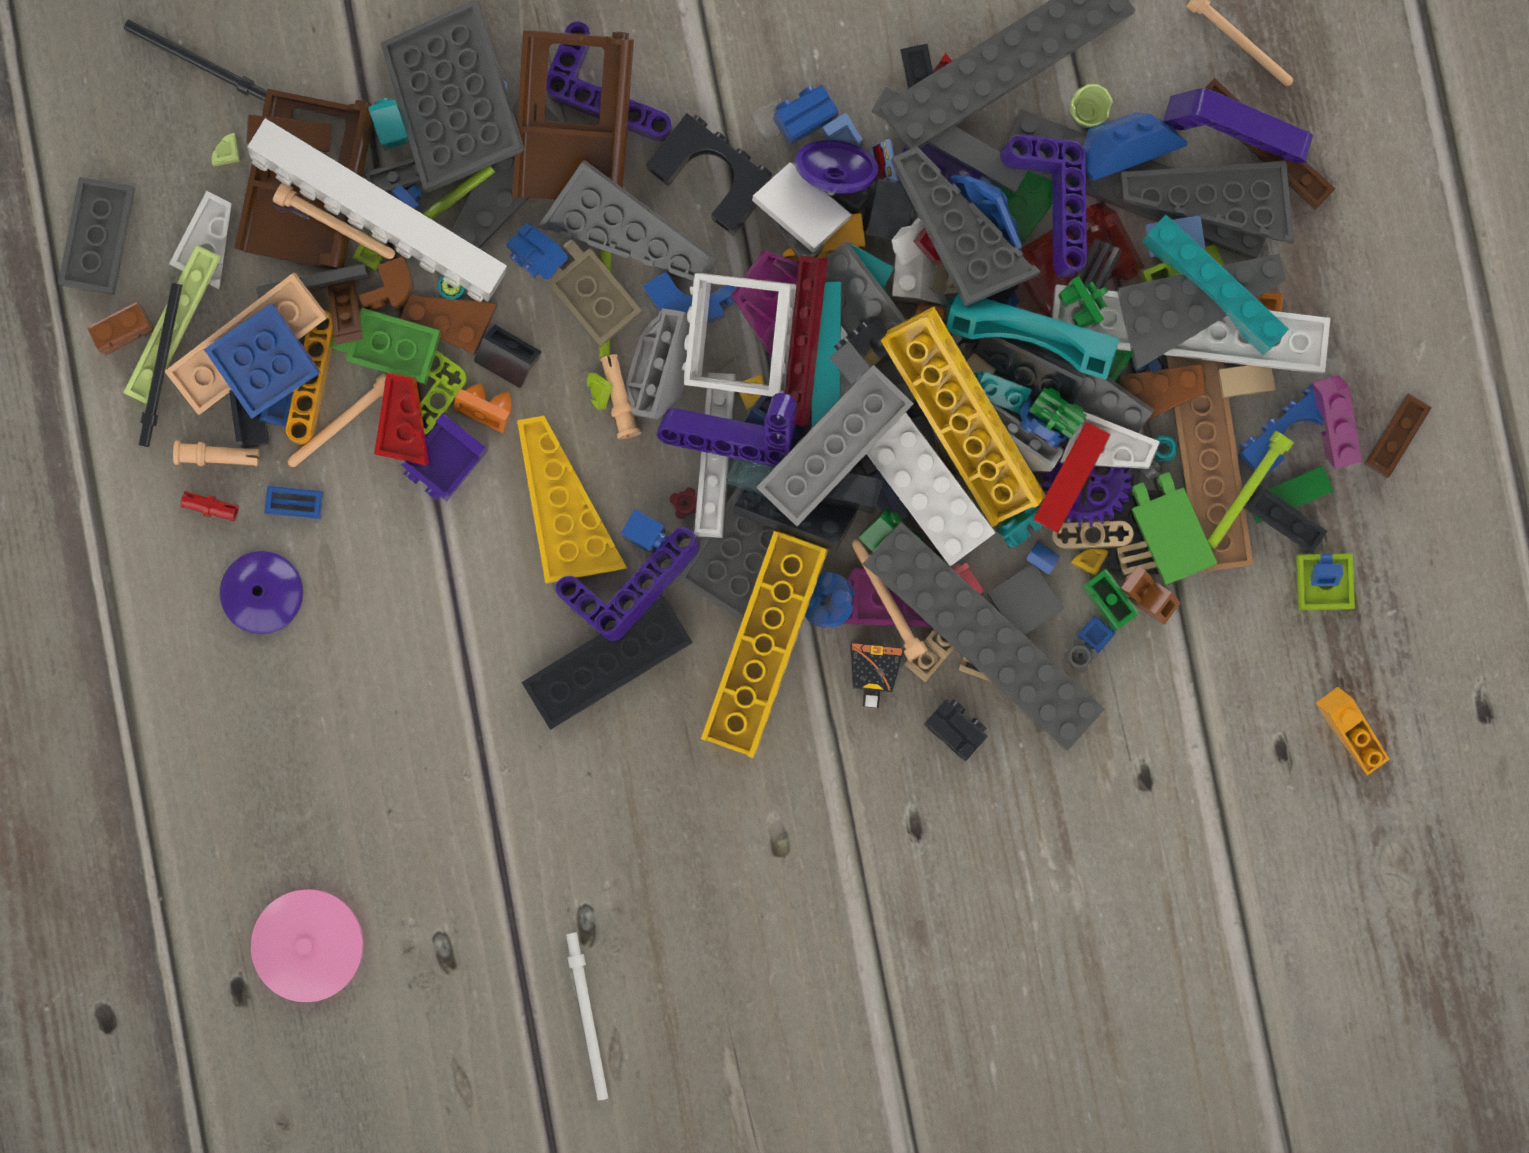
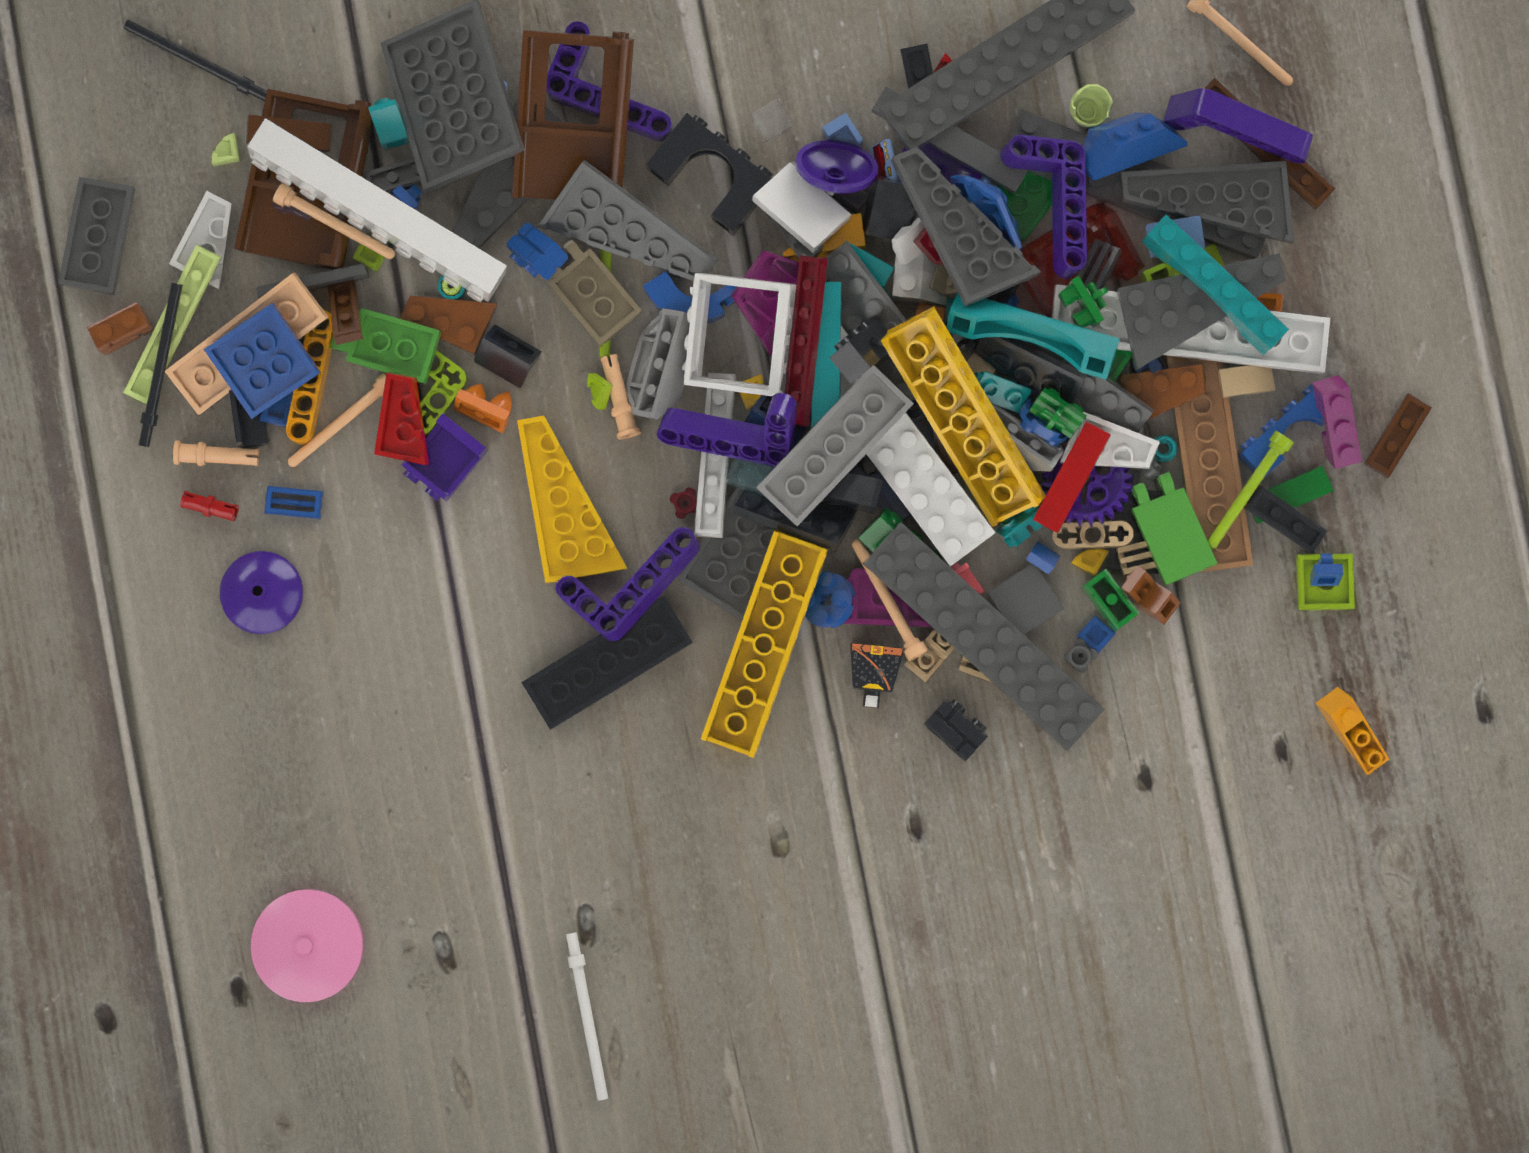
dark orange brick [359,256,414,311] -> none
lime bar [422,165,496,220] -> none
blue brick [621,509,668,554] -> none
blue brick [773,85,839,146] -> none

